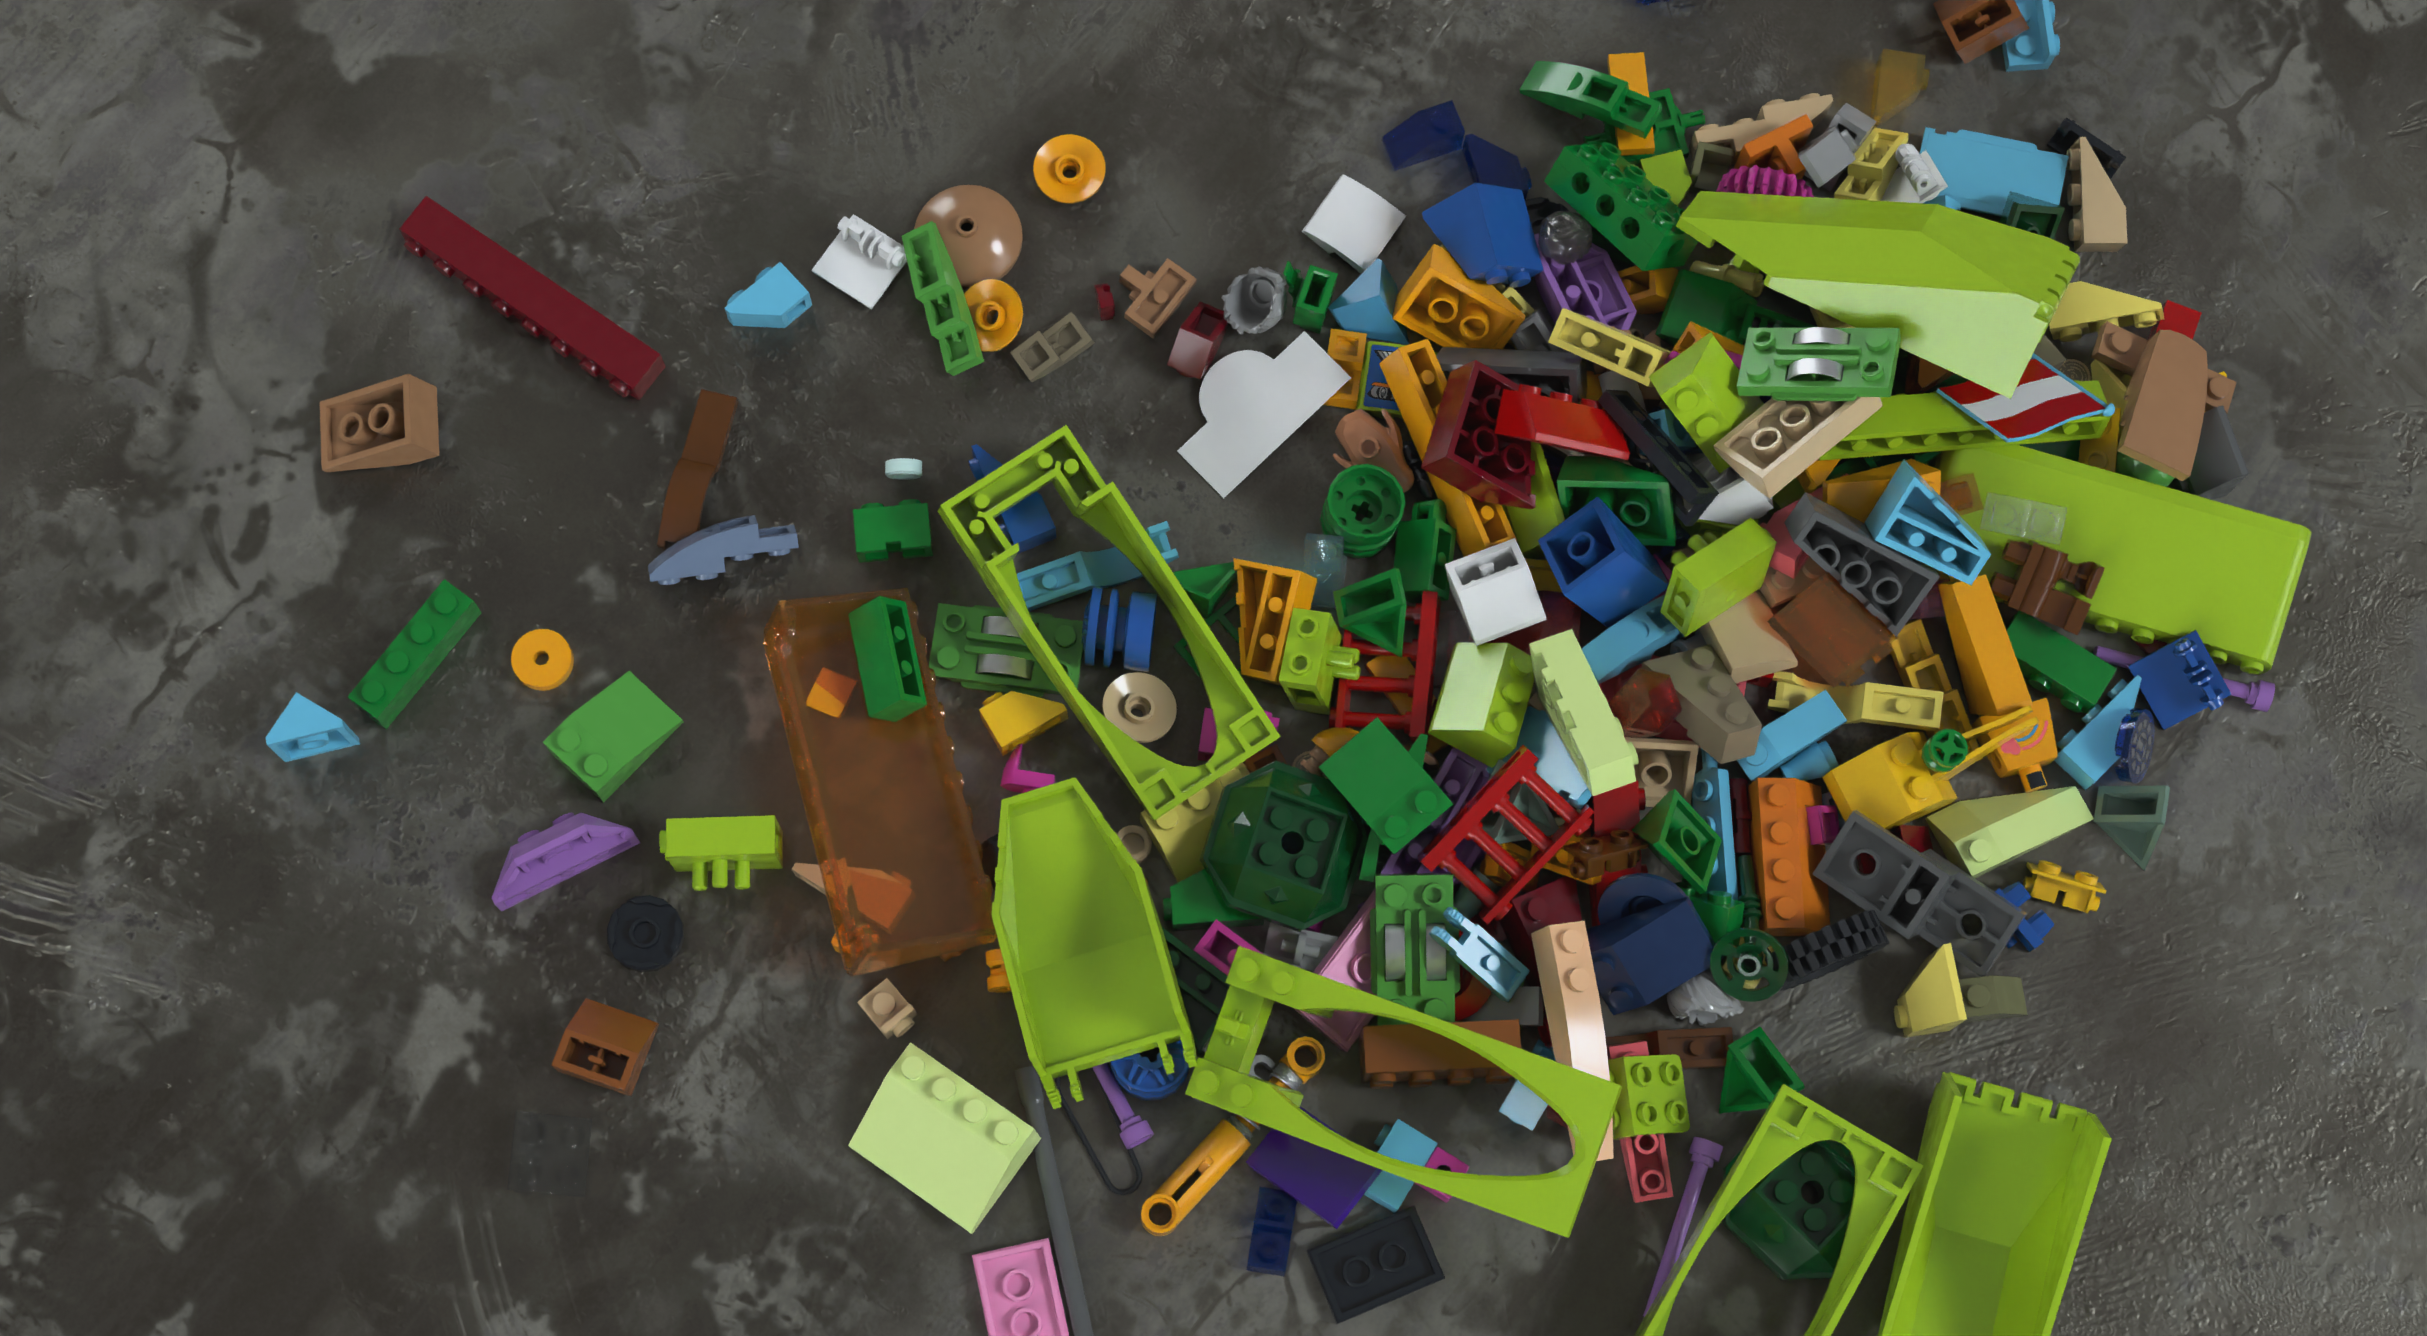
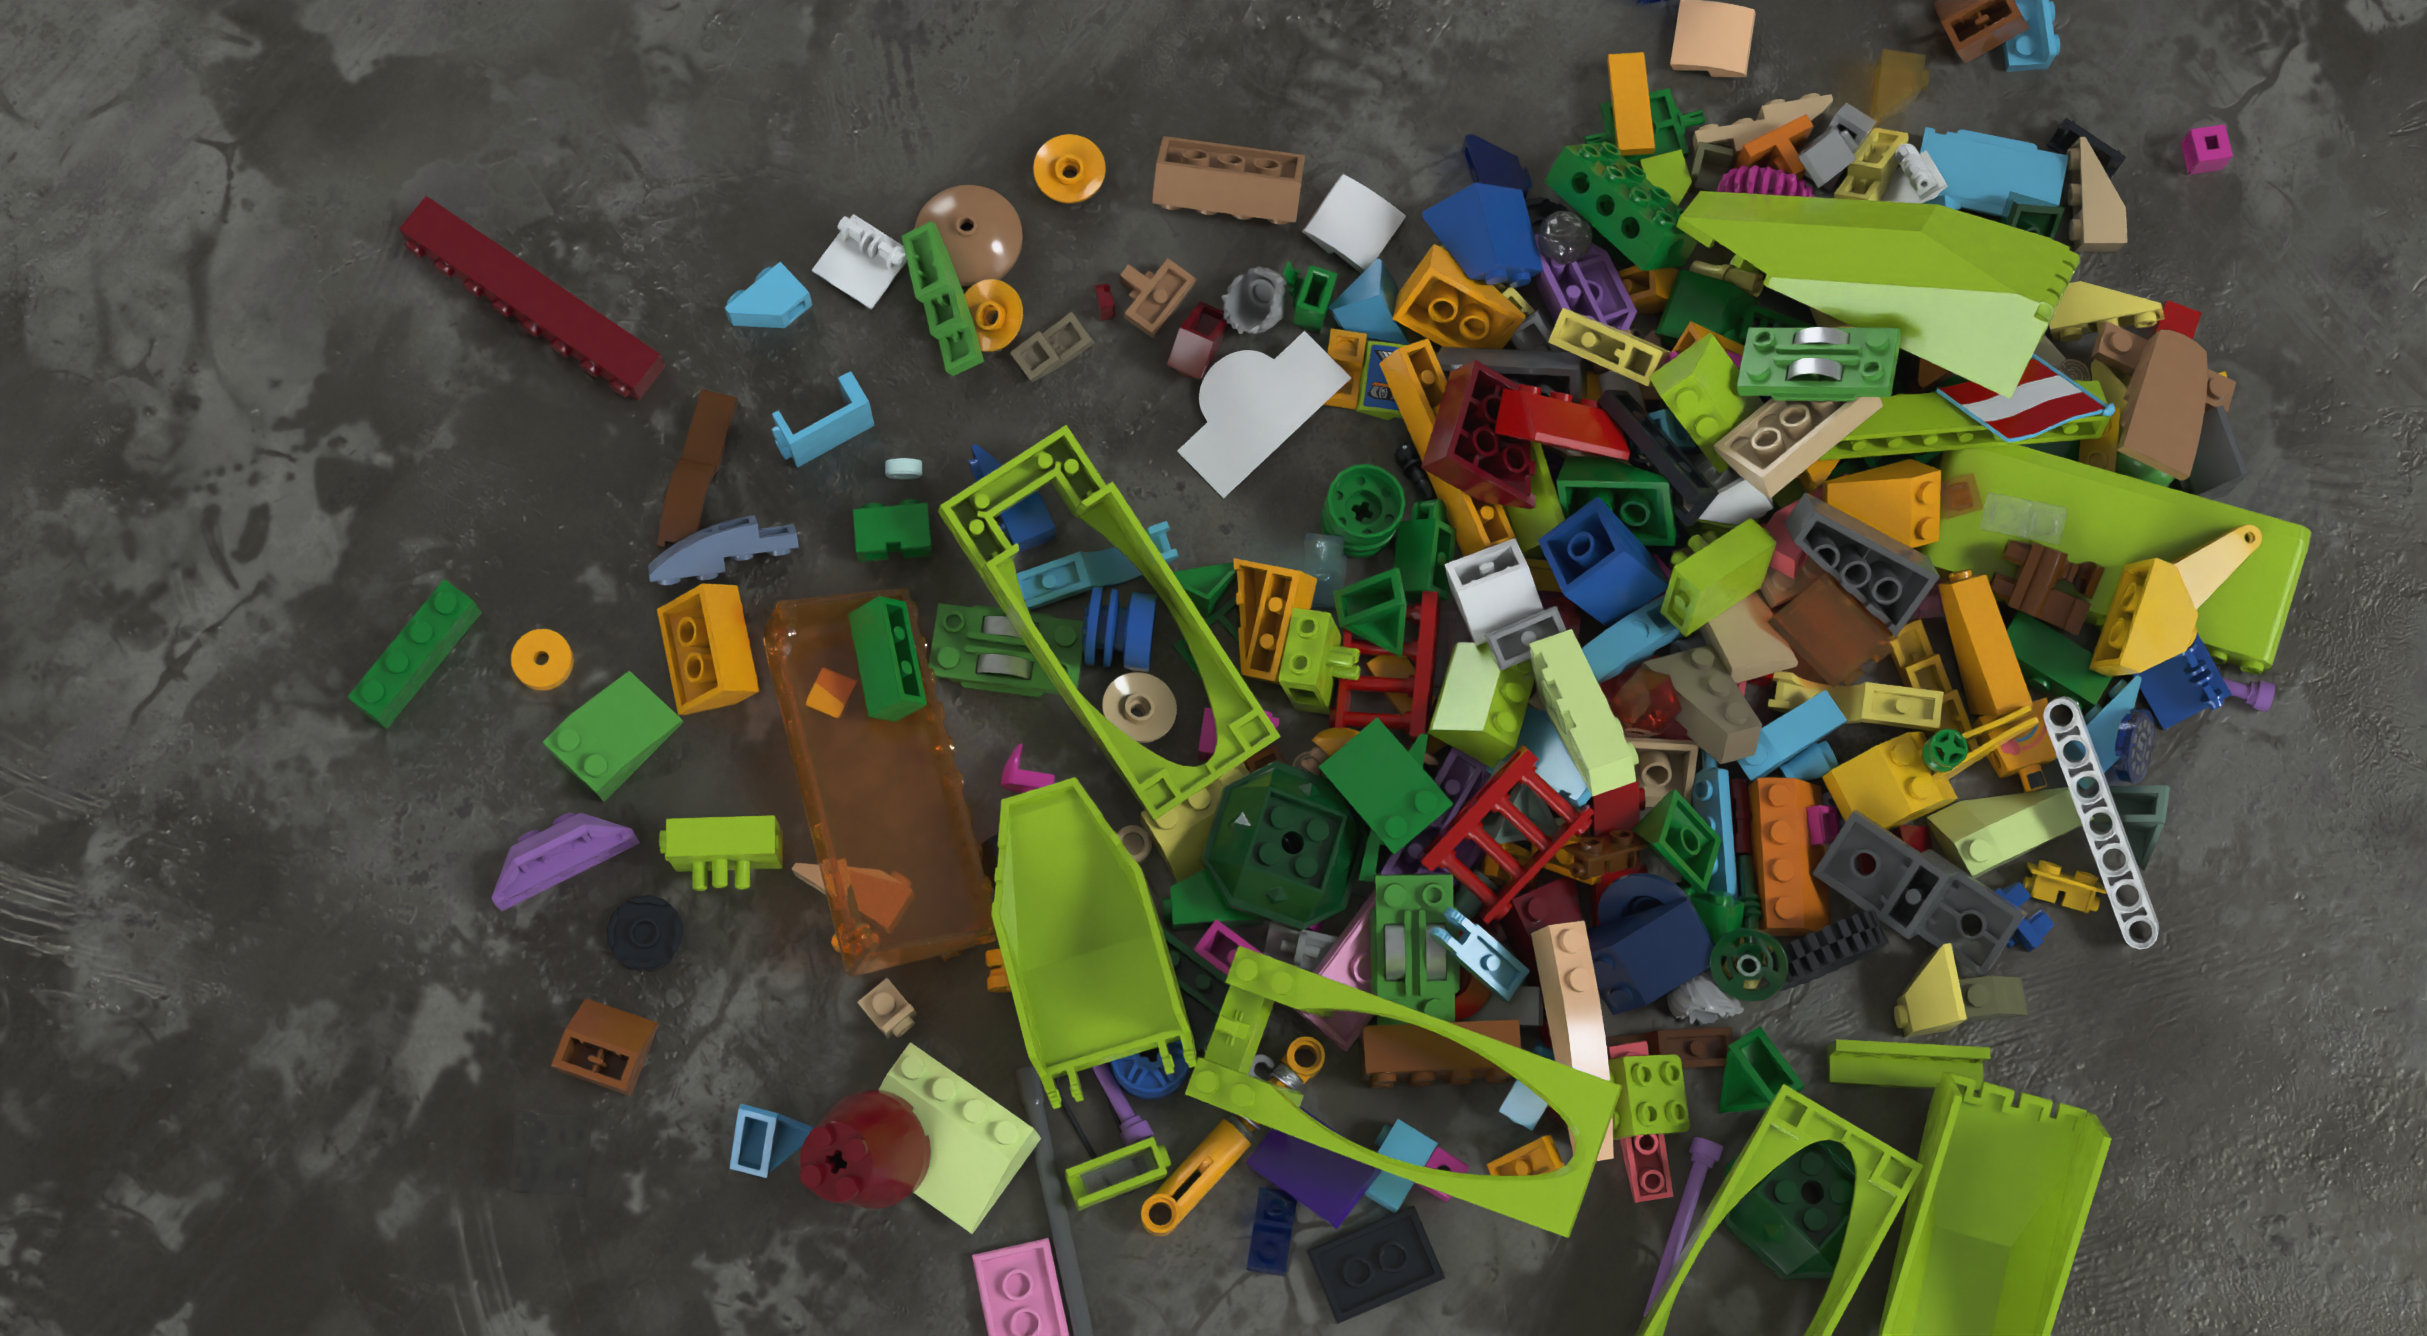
medium azure slope [265,692,360,762] -> none
medium nougat slope [320,374,439,472] -> none
yellow slope [979,691,1068,756] -> none
nougat animal [1333,409,1415,493] -> none
clear blue slope [1382,100,1465,171] -> none
green slope [1519,61,1662,139] -> none
medium azure wedge [1864,460,1991,585] -> none
none -> light orange slope [657,583,760,715]
none -> dark azure slope [729,1104,815,1178]
none -> medium azure panel [771,371,875,468]
none -> dark red cone [800,1090,931,1209]
none -> lime window [1064,1136,1171,1212]
none -> medium nougat slope [1152,136,1305,224]
none -> light grey slope [1484,606,1566,671]
none -> light orange slope [1486,1134,1564,1176]
none -> light nougat slope [1670,0,1756,77]
none -> lime fence [1827,1039,1991,1092]
none -> white beam [2043,696,2159,950]
none -> yellow slope [2089,524,2262,677]
none -> dark pink piece [2180,124,2233,175]

